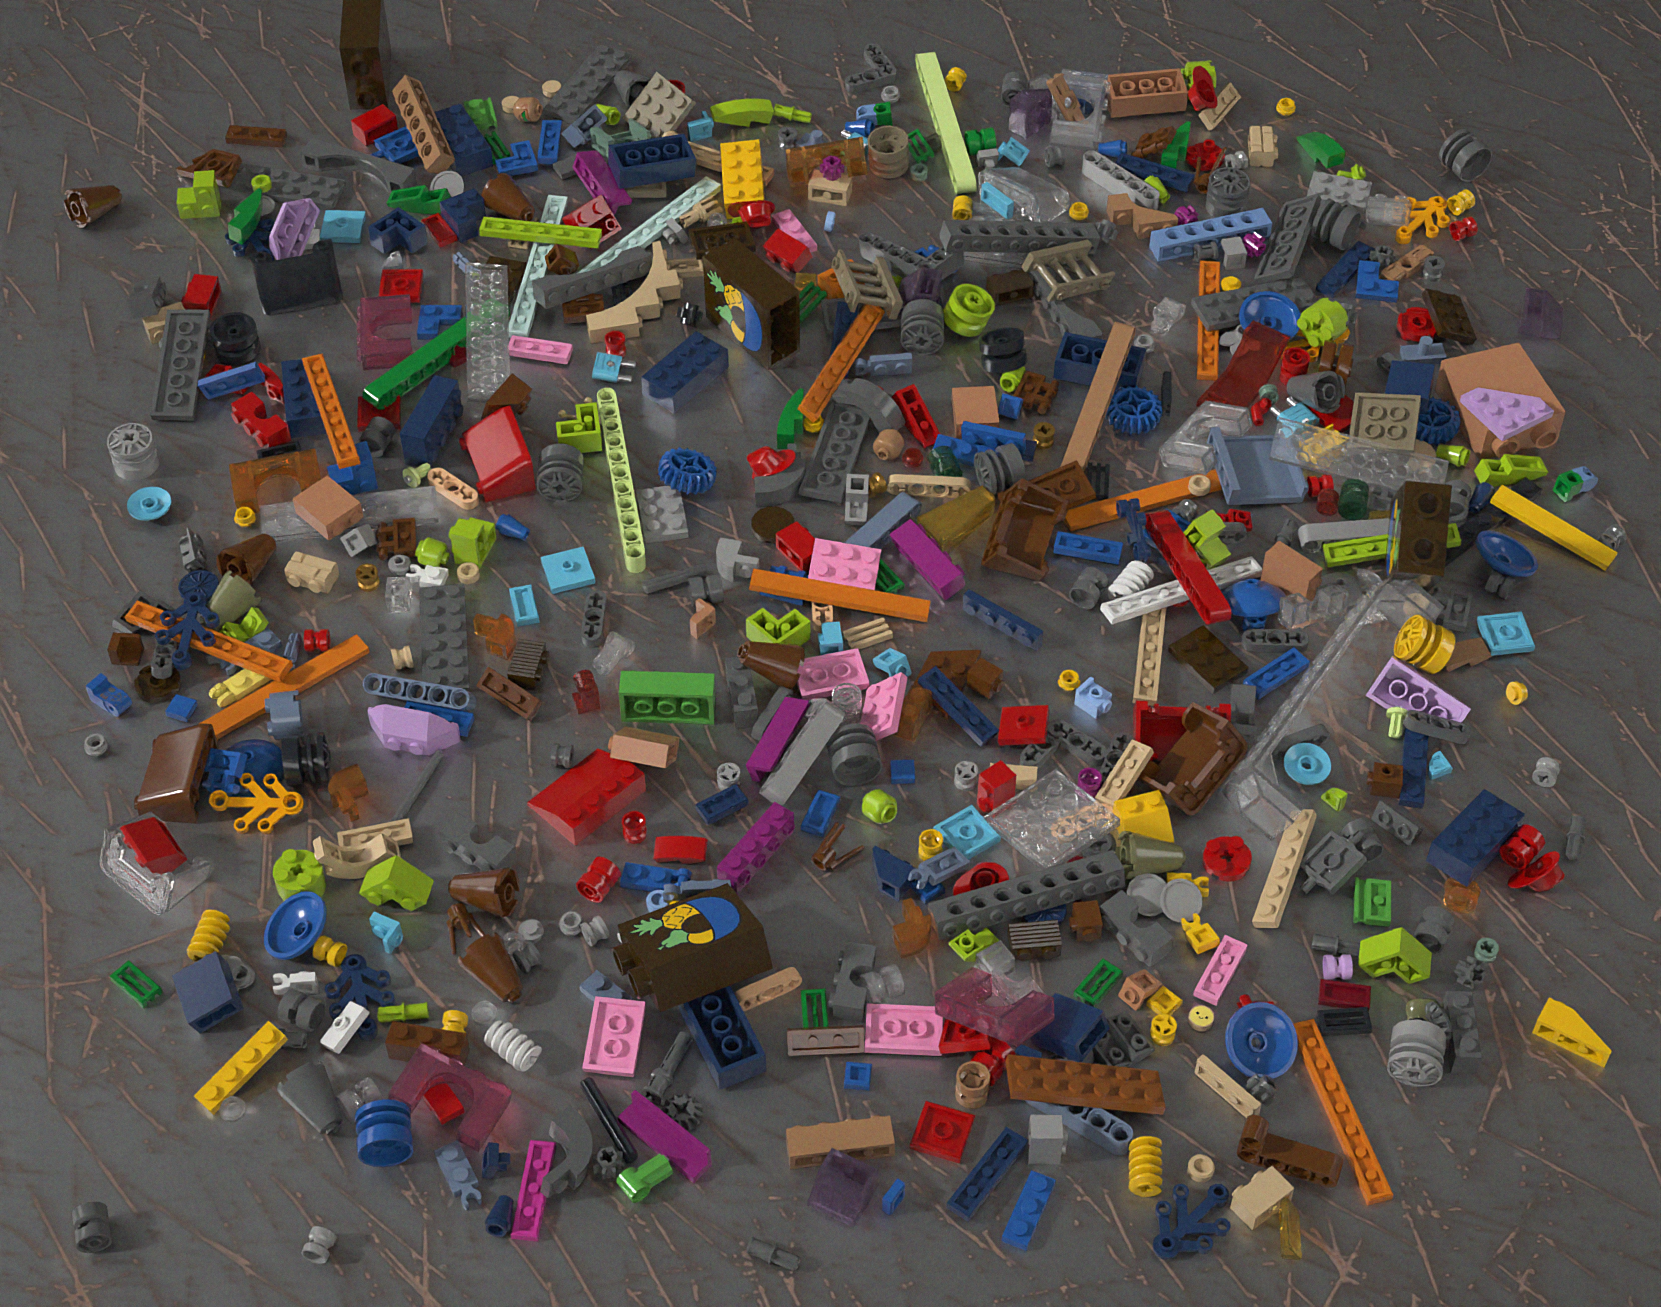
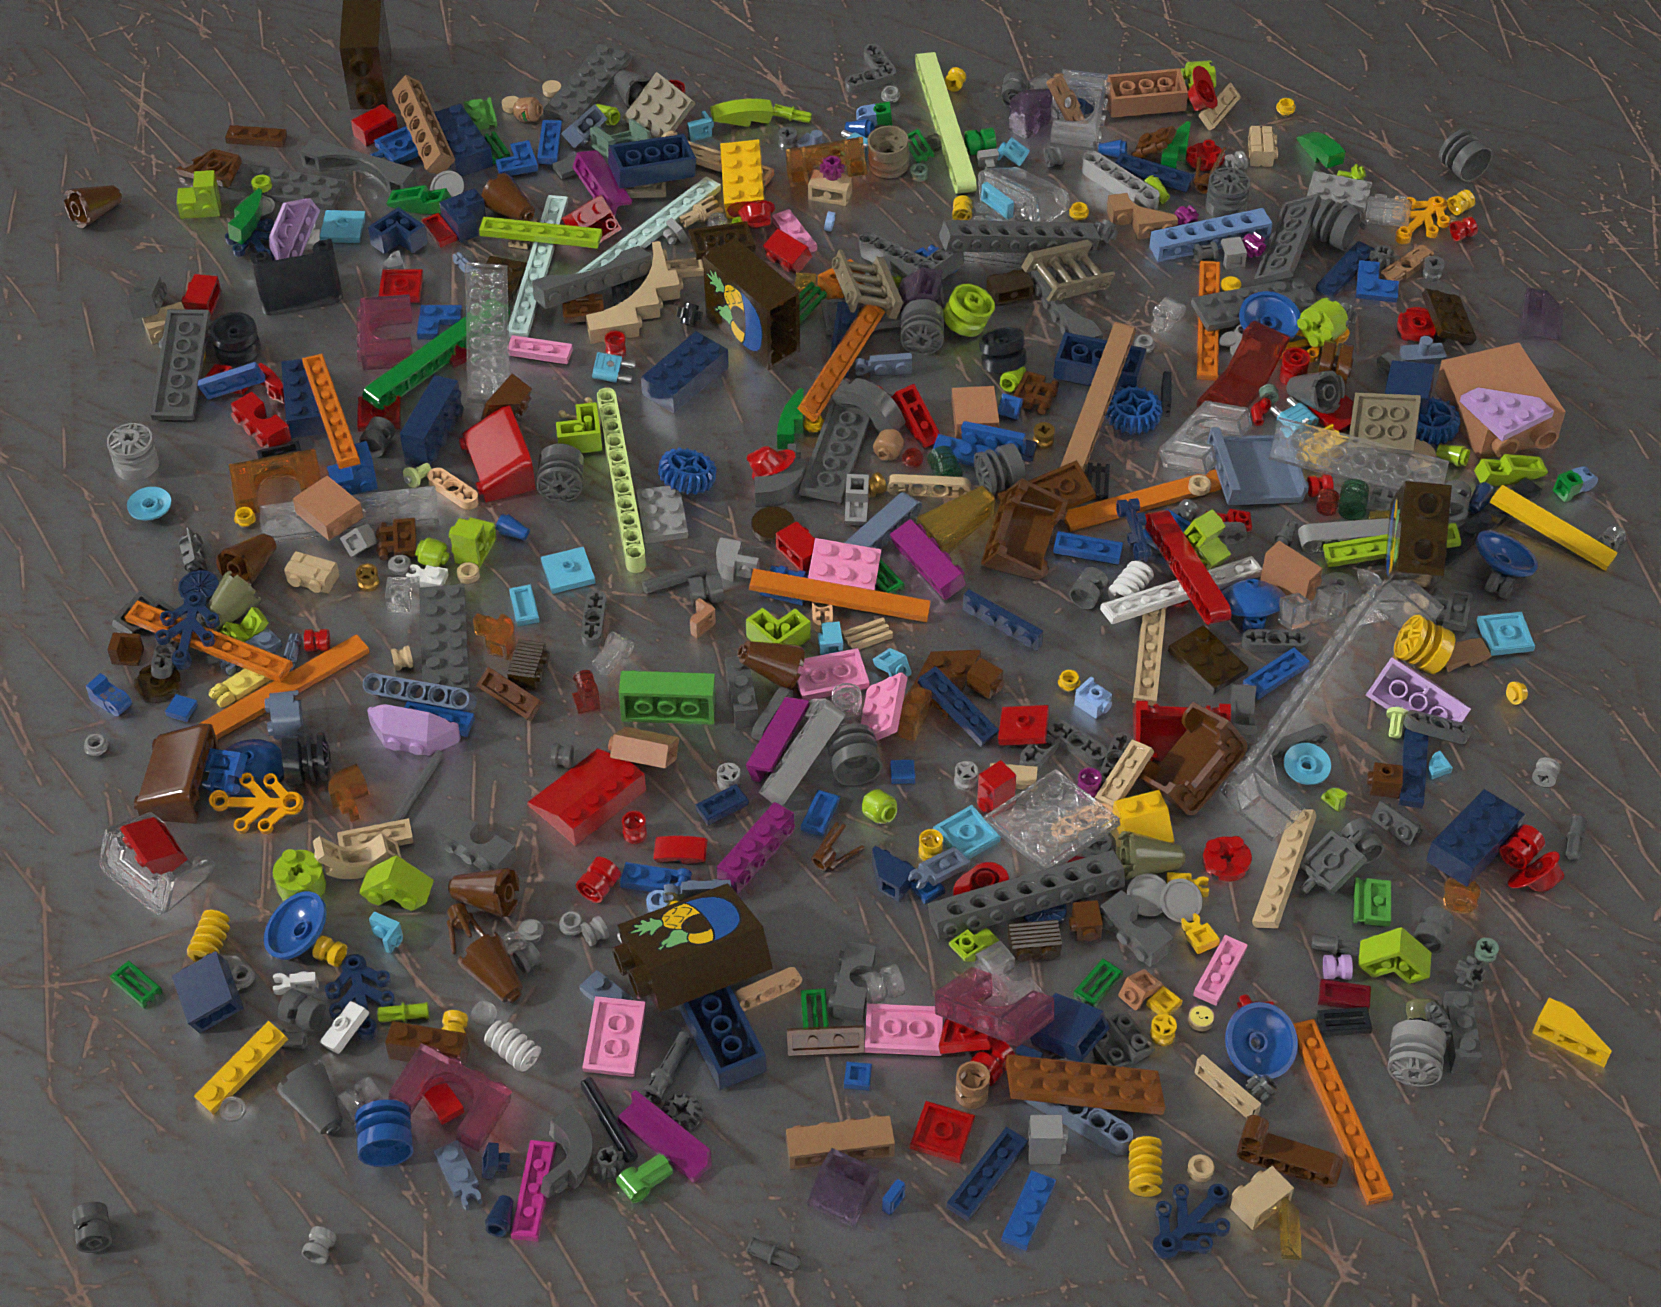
reddish brown brick [545,243,580,275] -> none
clear orange brick [892,898,931,959] -> none

